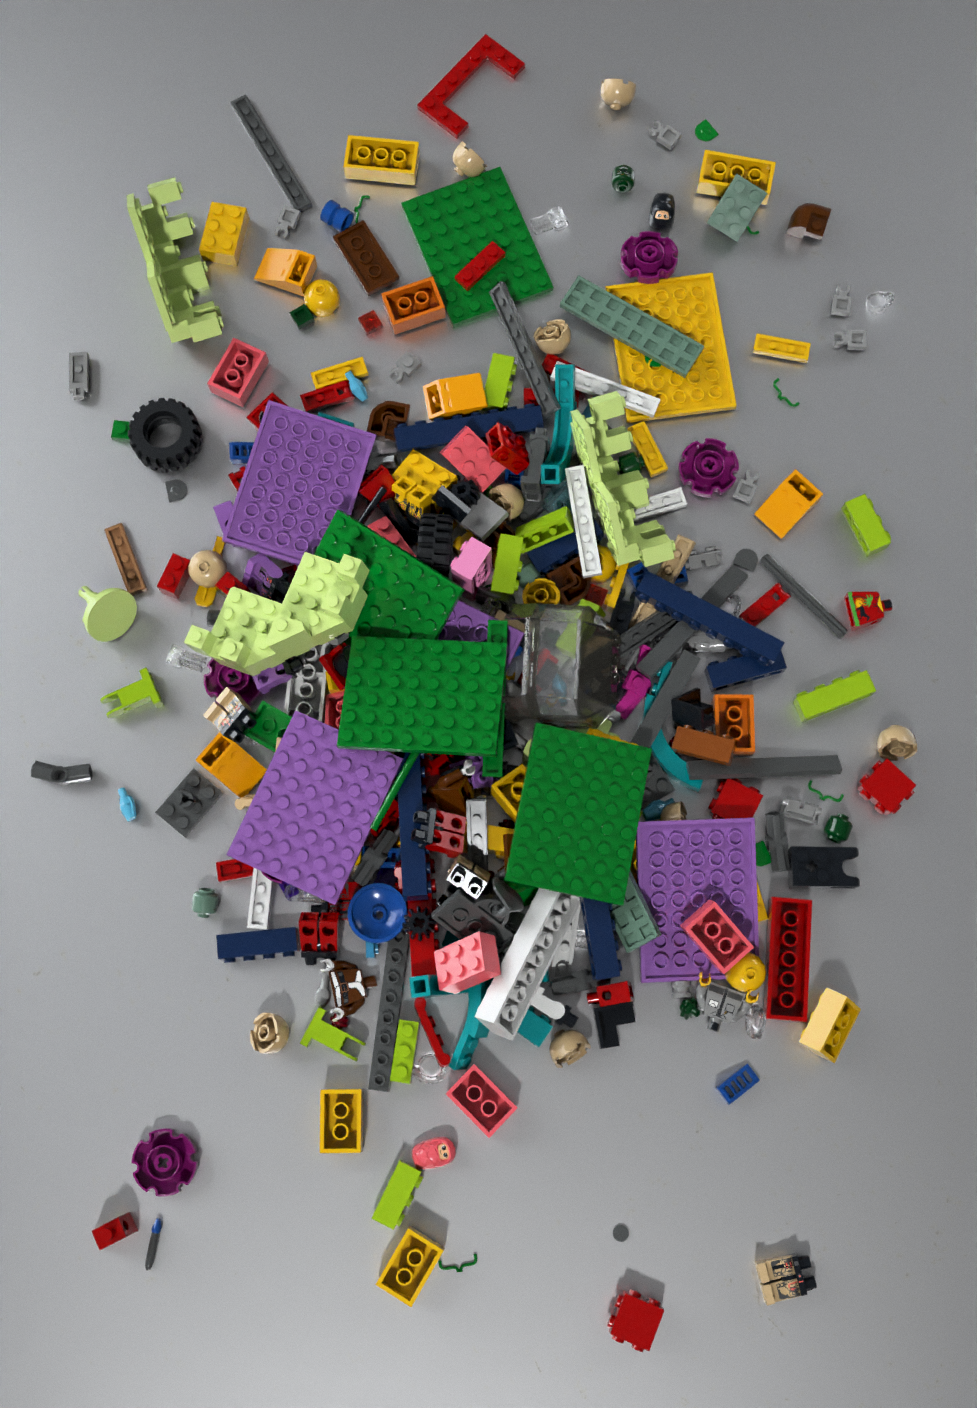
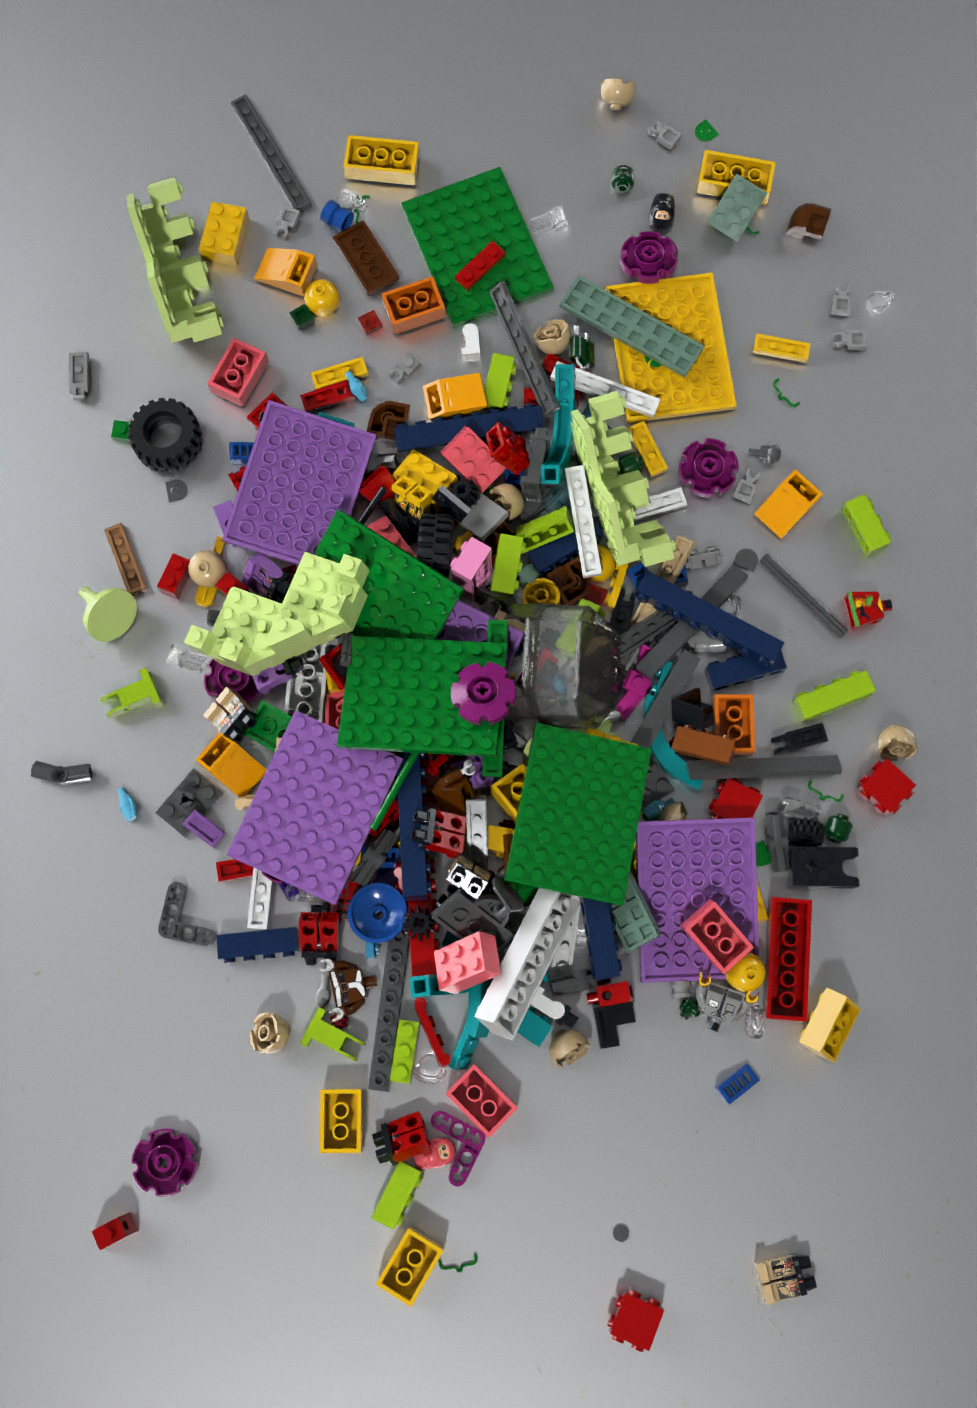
dark grey piece [145,1218,161,1271] -> none
sand green head [192,888,219,918] -> none
red plate [417,34,525,139] -> none
tan cylinder [452,141,487,177] -> none
red plate [739,582,791,627] -> none
none -> dark grey beam [158,882,216,946]
none -> medium lavender tile [182,809,226,848]
none -> clear plate [335,188,367,213]
none -> dark grey axle [340,633,354,667]
none -> red hips [372,1111,432,1166]
none -> magenta beam [431,1111,485,1187]
none -> magenta piece [451,662,516,725]
none -> white leg [461,323,480,362]
none -> dark green piece [569,326,595,371]
none -> dark grey piece [748,445,781,465]
none -> black hinge [771,723,828,755]
none -> black tyre [788,817,825,847]

